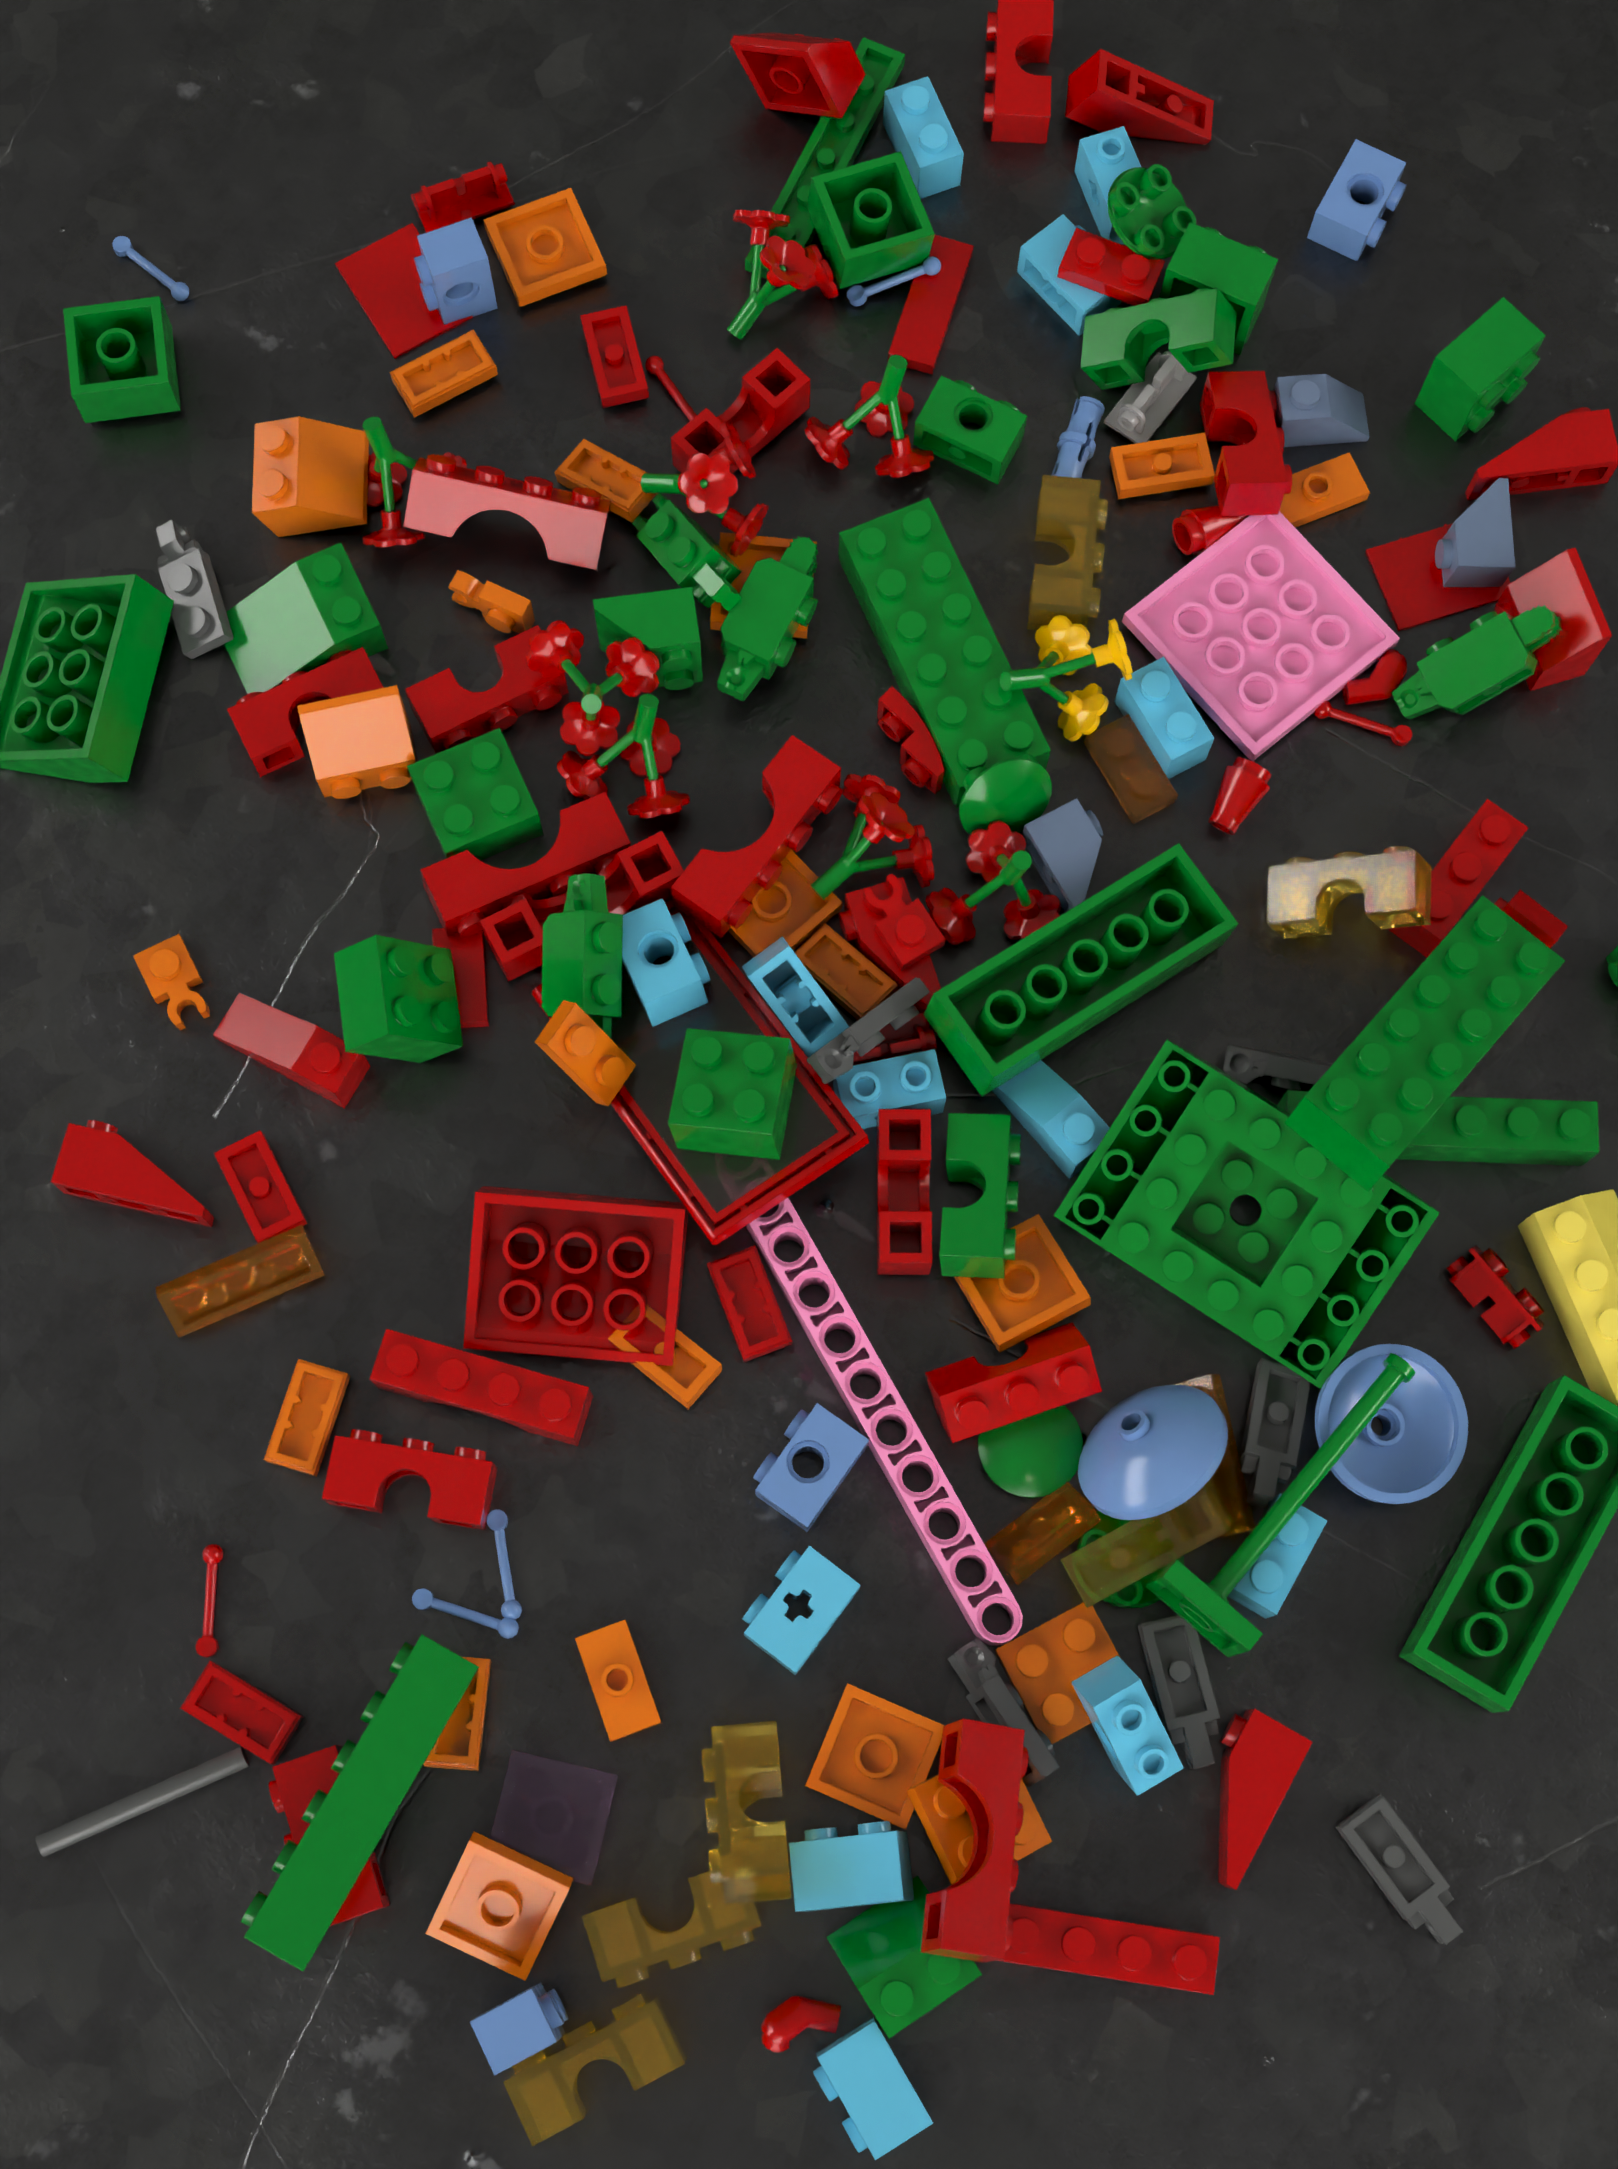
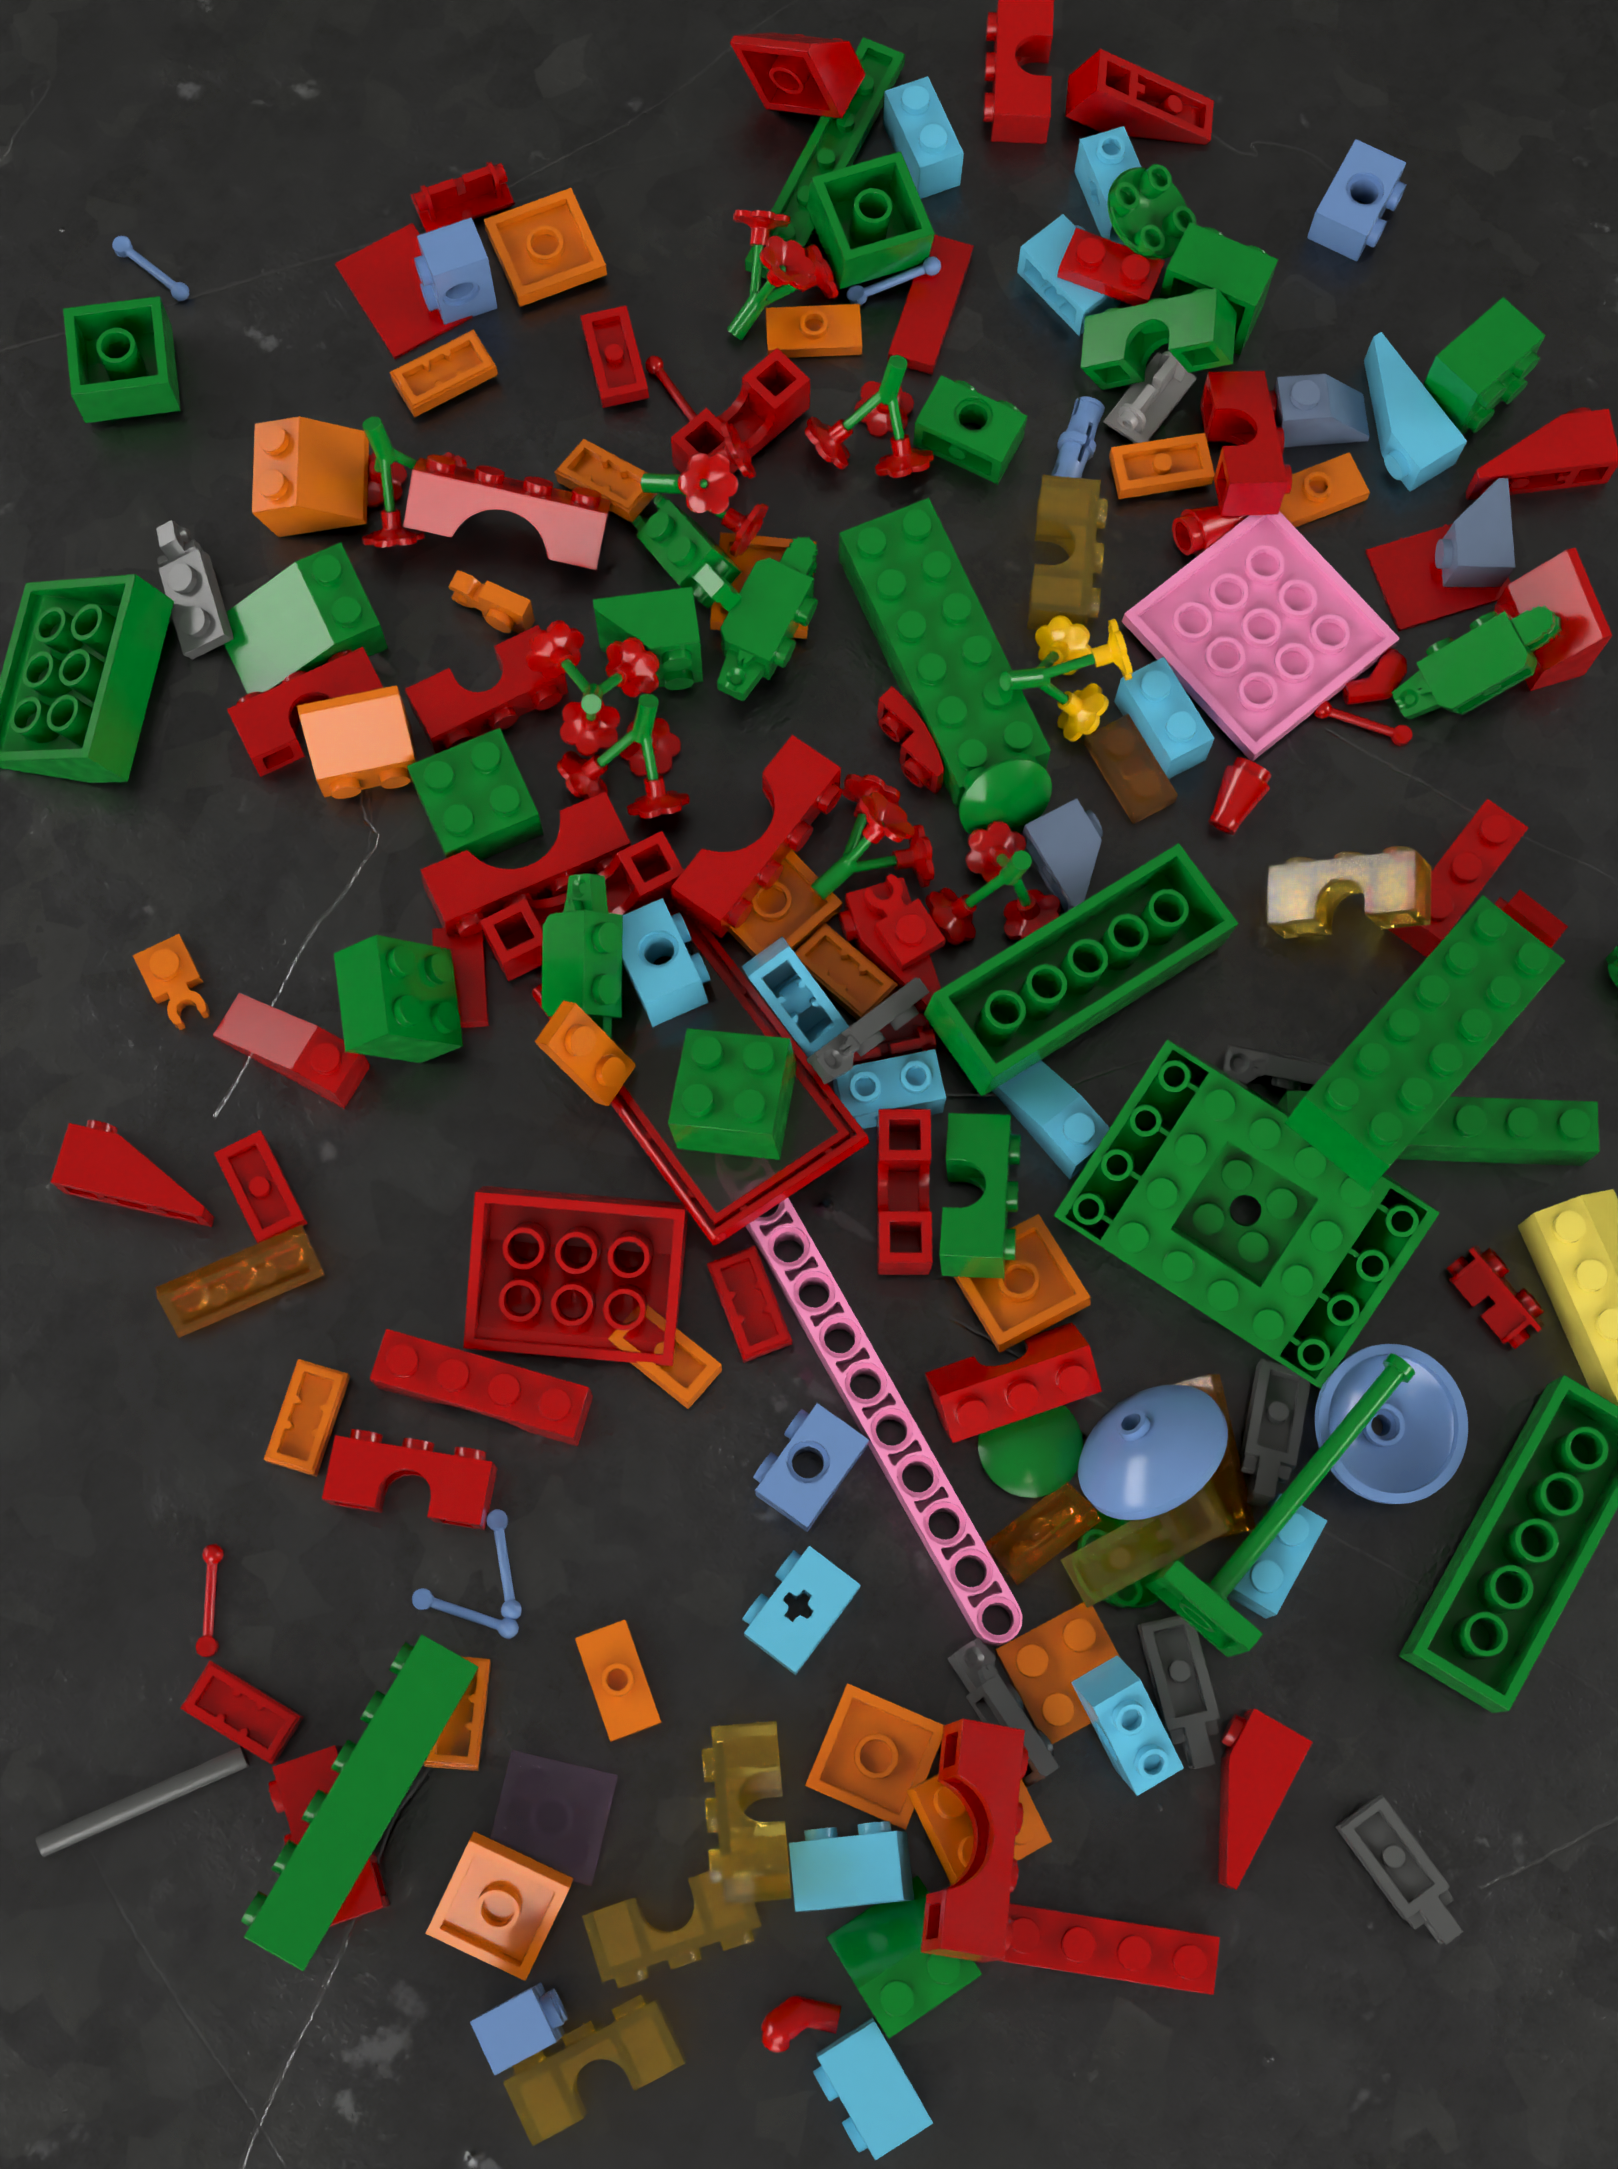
none -> orange plate [765,304,862,358]
none -> medium azure slope [1364,332,1467,492]

